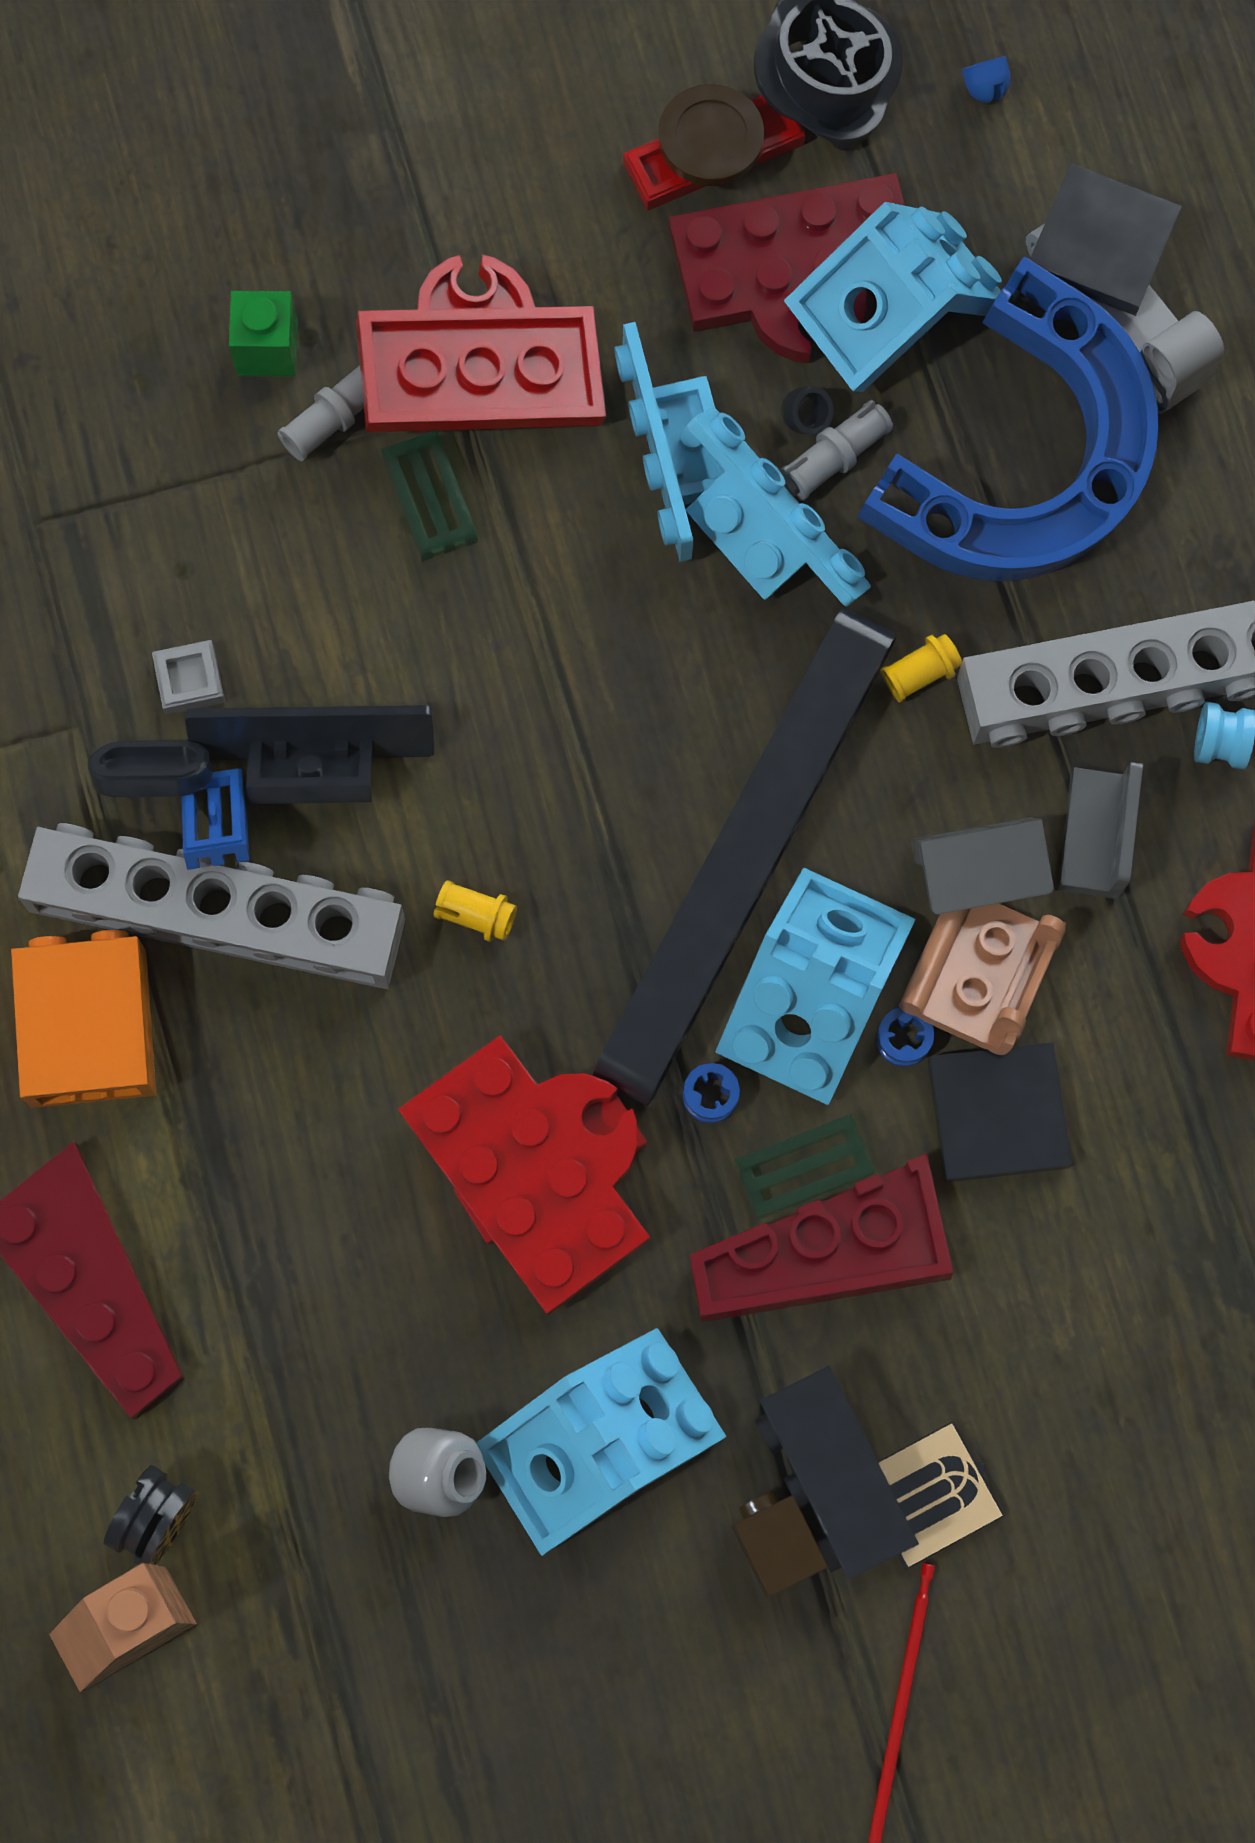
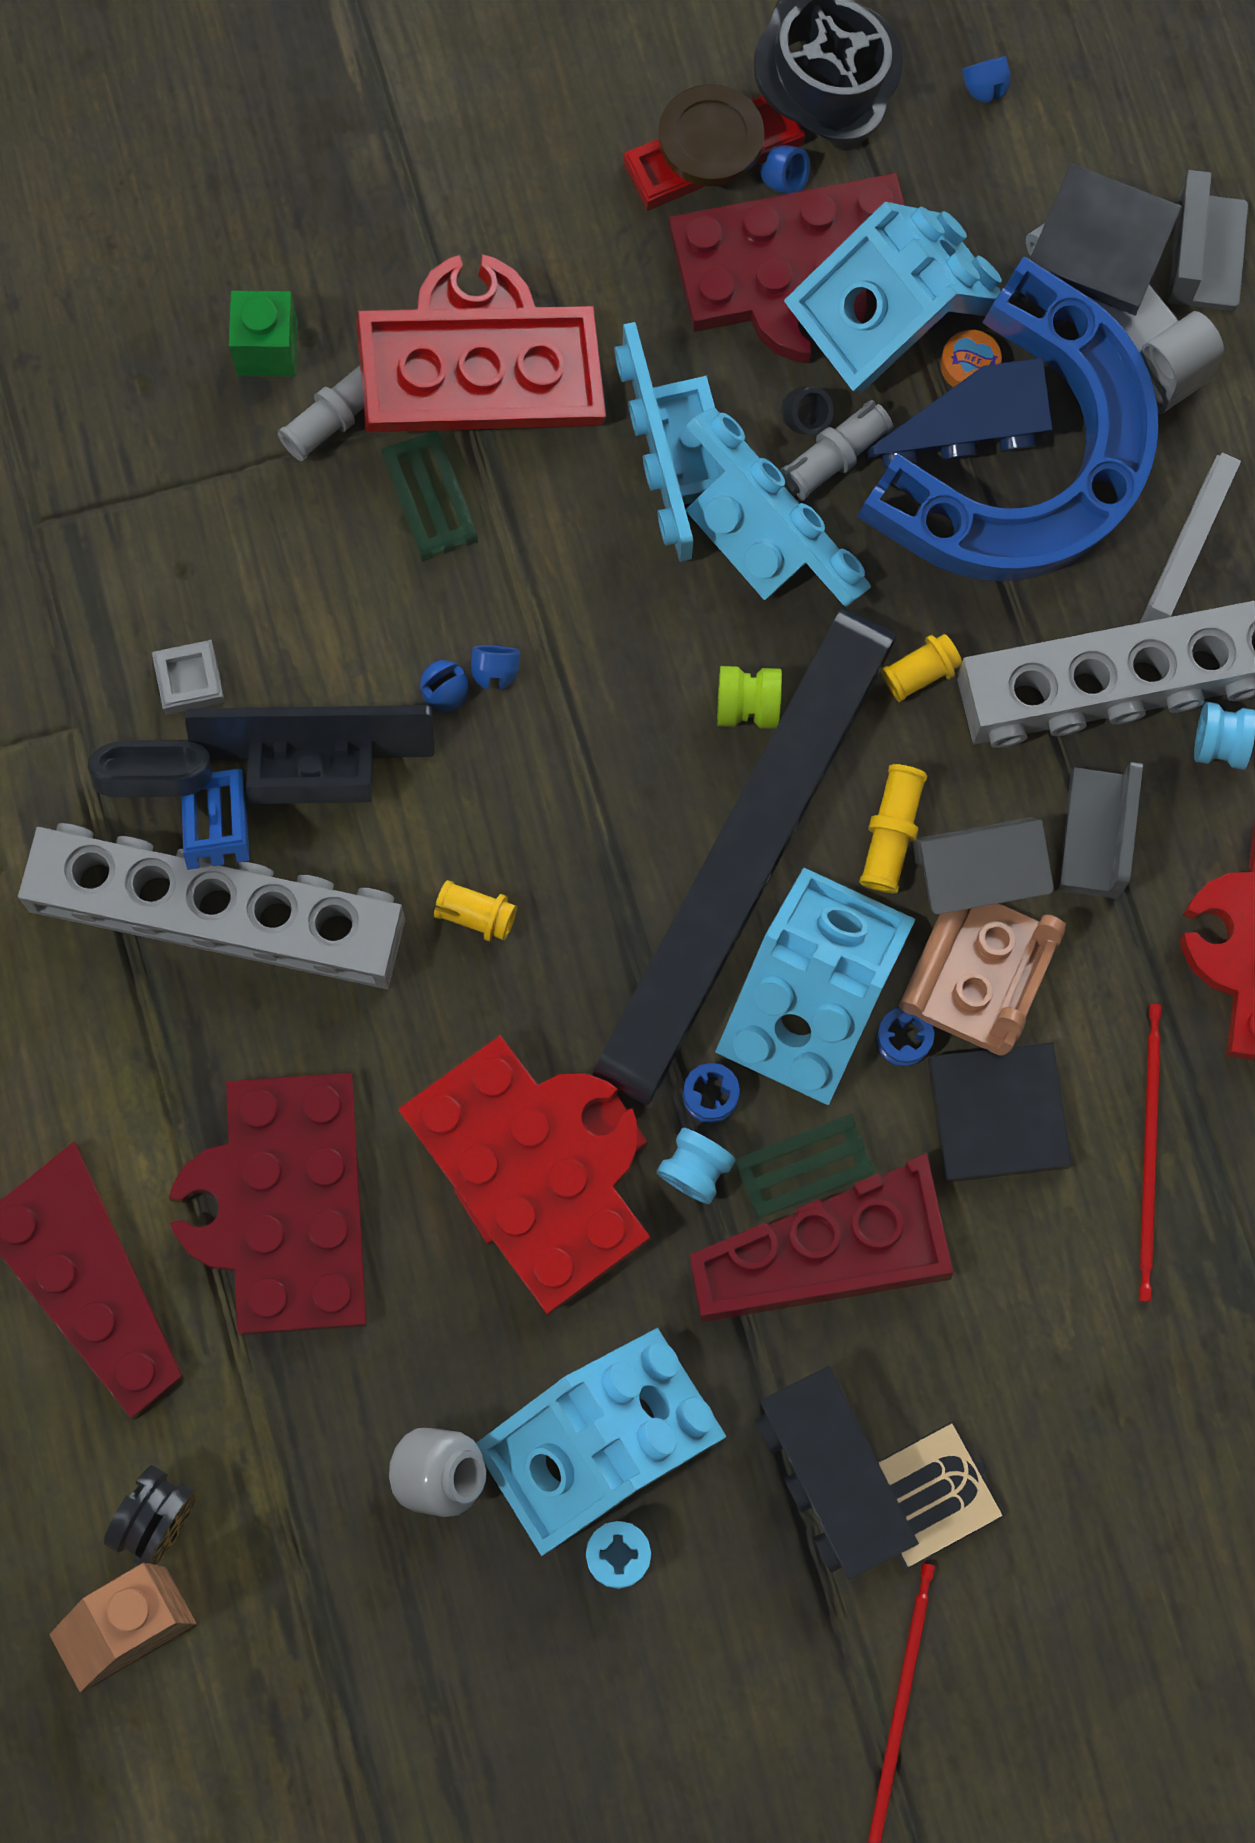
orange brick [11,930,157,1108] -> none
dark brown brick [731,1491,828,1598] -> none
none -> dark red plate [169,1073,367,1336]
none -> blue hinge [420,660,469,712]
none -> blue hinge [471,645,520,690]
none -> medium azure wheel [586,1521,651,1589]
none -> medium azure wheel [656,1128,736,1204]
none -> lime wheel [717,666,782,729]
none -> blue hinge [759,145,810,194]
none -> yellow pin [859,764,927,893]
none -> dark blue slope [865,358,1052,468]
none -> orange tile [940,330,1002,387]
none -> red piece [1139,1004,1162,1302]
none -> light grey tile [1140,453,1241,623]
none -> dark grey panel [1167,170,1248,311]

